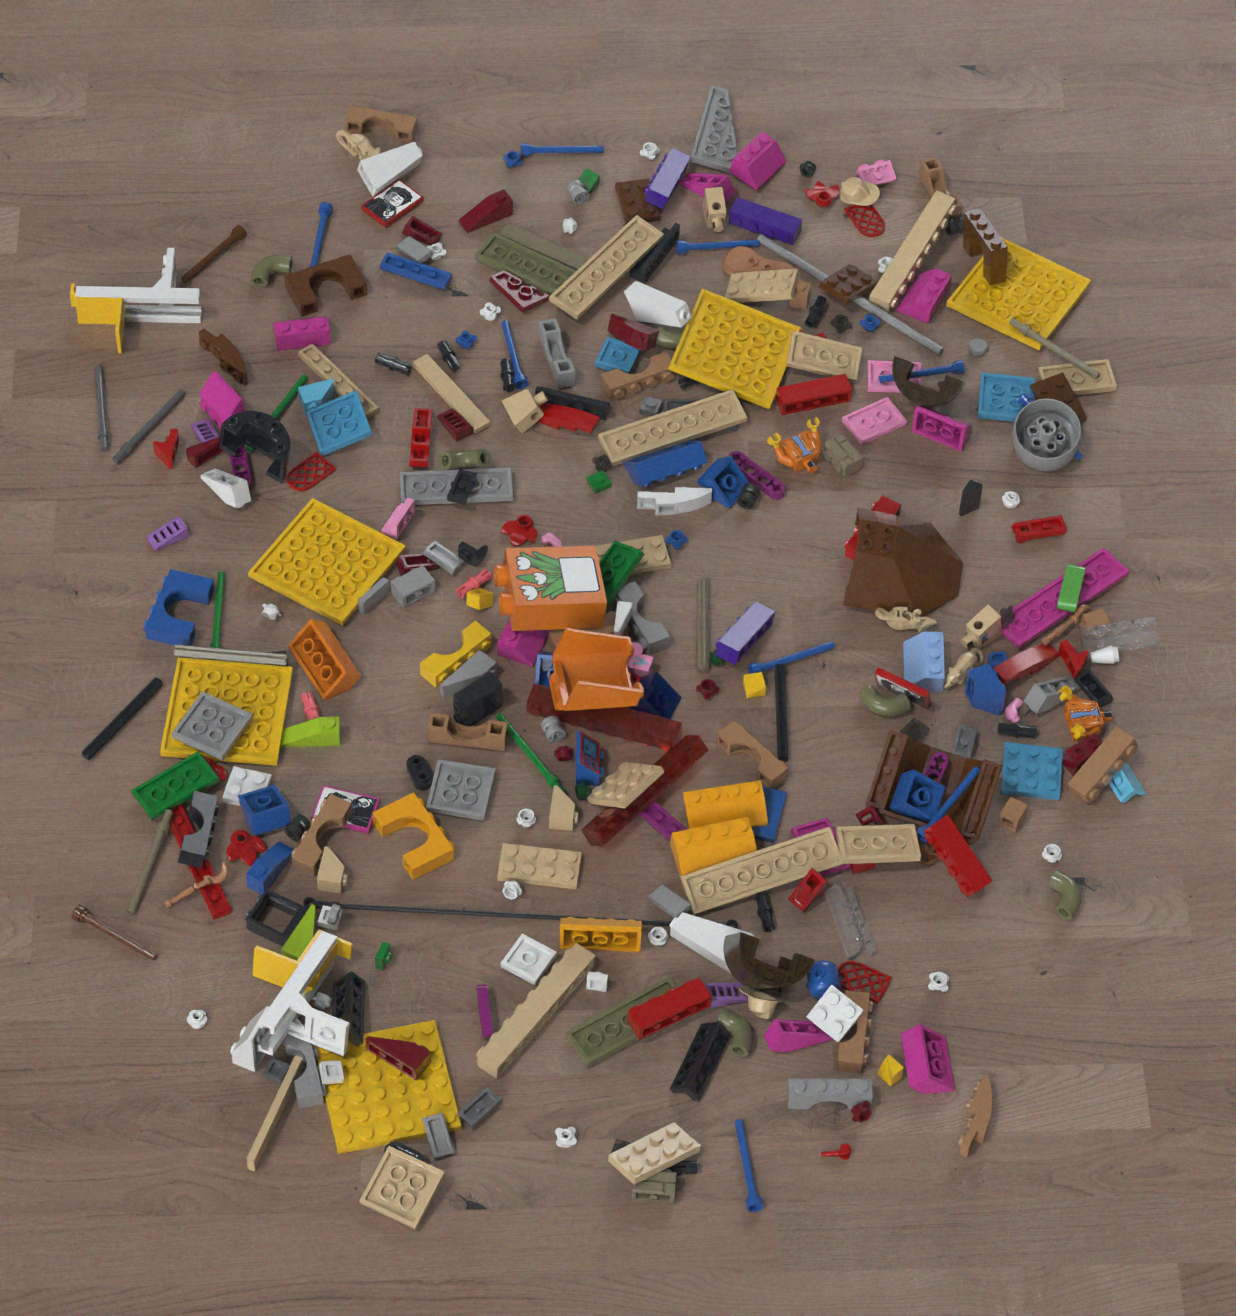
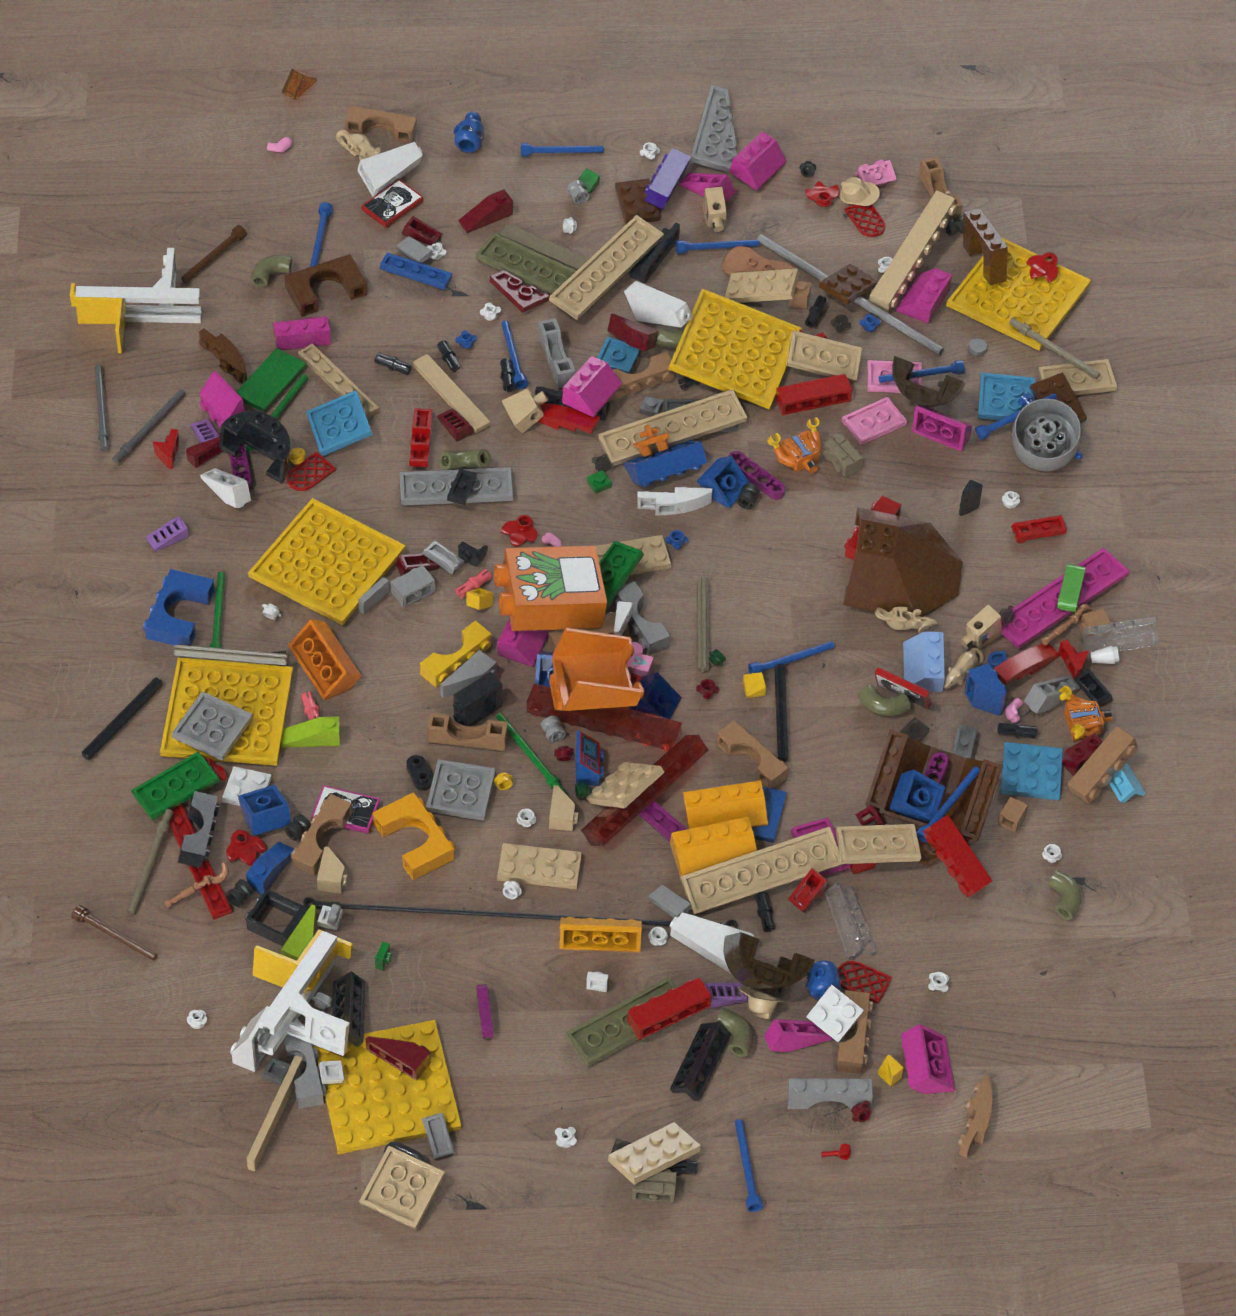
medium azure slope [298,379,335,415] -> none
bright pink bracket [381,497,415,540] -> none
flat silver plate [457,1086,502,1129] -> none
tan brick [476,943,596,1079] -> none
white plate [501,934,557,985] -> none
blue plate [503,151,523,168] -> none
brick [716,601,775,665] -> none
dark purple brick [729,197,802,245] -> none
none -> pearl dark grey wheel [226,879,254,907]
none -> green tile [236,348,306,413]
none -> bright pink arm [267,137,292,153]
none -> clear orange slope [282,69,317,100]
none -> yellow plate [289,448,306,464]
none -> blue piece [453,112,484,153]
none -> yellow plate [494,772,513,790]
none -> dark pink slope [562,356,622,417]
none -> orange hips [633,425,670,457]
none -> blue piece [975,393,1057,441]
none -> red plate [1026,252,1058,283]

